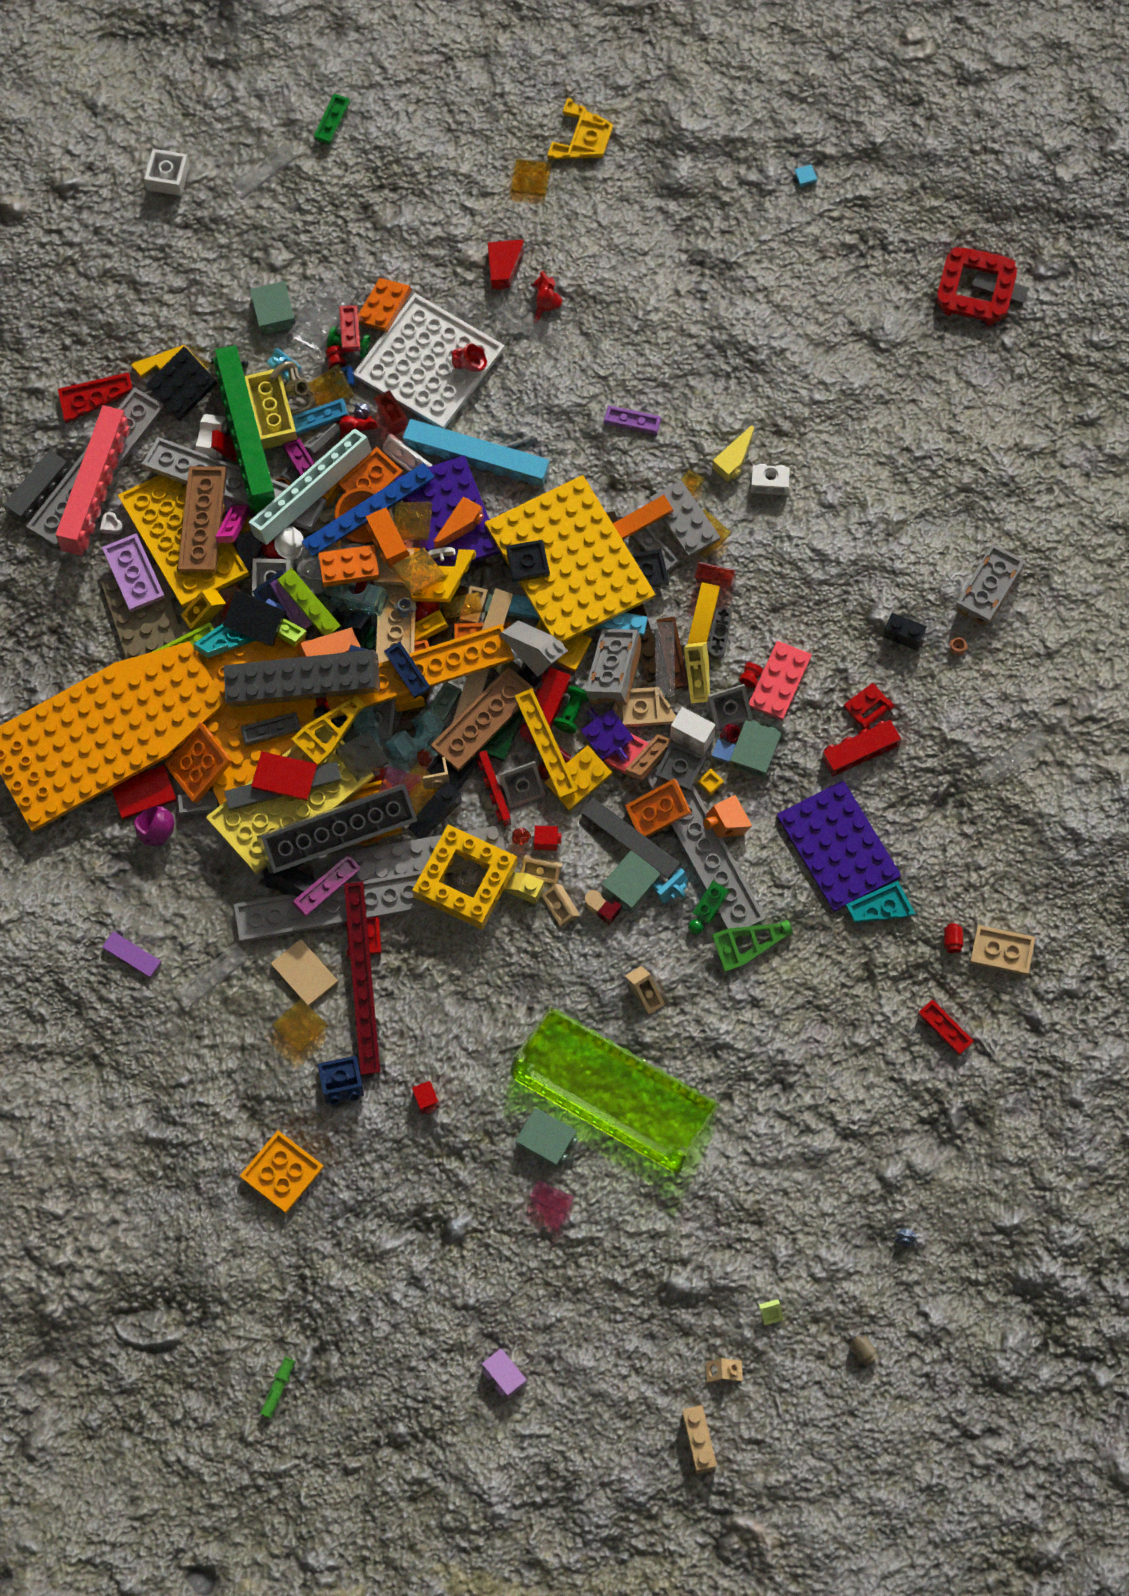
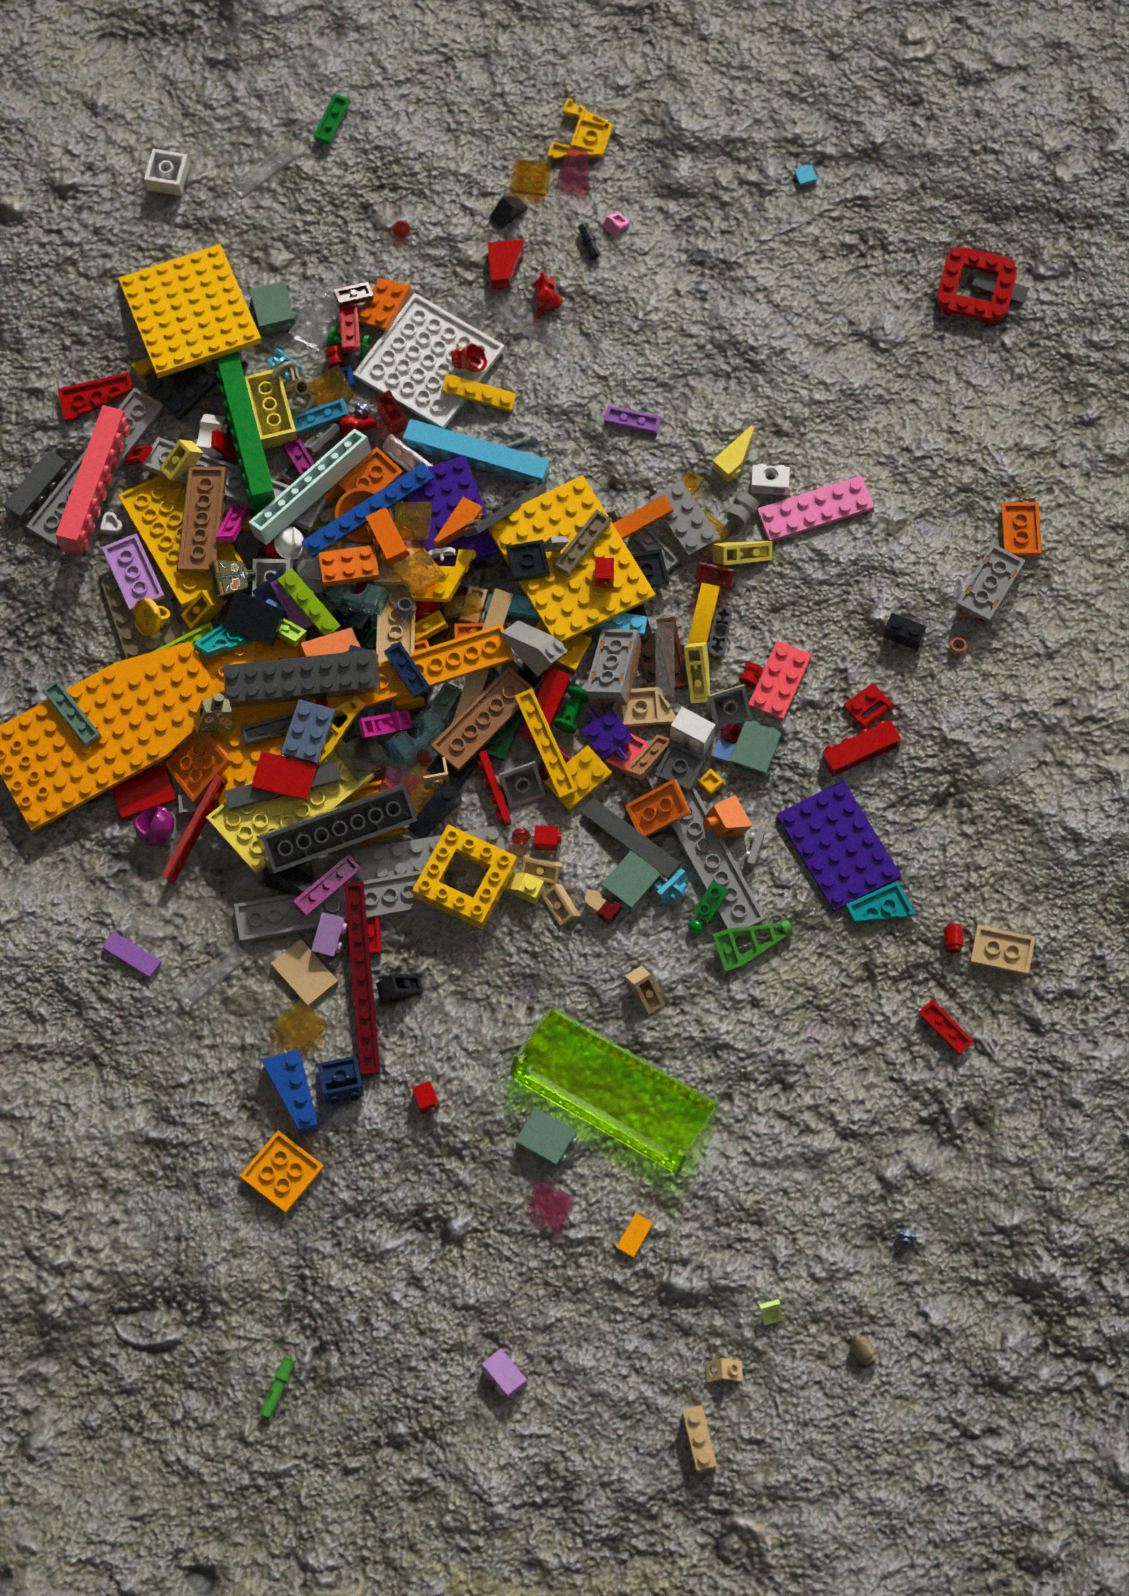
none -> sand green tile [42,679,102,748]
none -> yellow plate [118,244,262,378]
none -> red tile [124,444,154,466]
none -> yellow tile [133,598,170,636]
none -> light yellow slope [159,440,203,480]
none -> red tile [161,774,228,883]
none -> olive torso [194,693,233,735]
none -> olive torso [208,560,256,600]
none -> blue wedge [261,1050,320,1135]
none -> sand blue plate [281,699,336,765]
none -> lavender brick [311,912,347,957]
none -> plate [333,282,374,307]
none -> dark pink slope [358,709,413,738]
none -> black slope [376,974,424,1002]
none -> clear red plate [392,220,410,238]
none -> yellow plate [441,373,516,412]
none -> dark grey plate [463,482,547,537]
none -> black slope [490,195,528,229]
none -> light grey tile [543,536,569,552]
none -> dark tan tile [553,509,612,577]
none -> clear pink wing [557,145,590,191]
none -> black pin [578,223,601,260]
none -> red brick [594,557,614,588]
none -> bright pink slope [603,212,630,237]
none -> light orange tile [616,1213,653,1258]
none -> light yellow slope [712,541,773,565]
none -> light grey wheel [725,492,759,527]
none -> light grey plate [744,827,765,870]
none -> bright pink plate [757,475,874,542]
none -> orange plate [1001,502,1042,556]

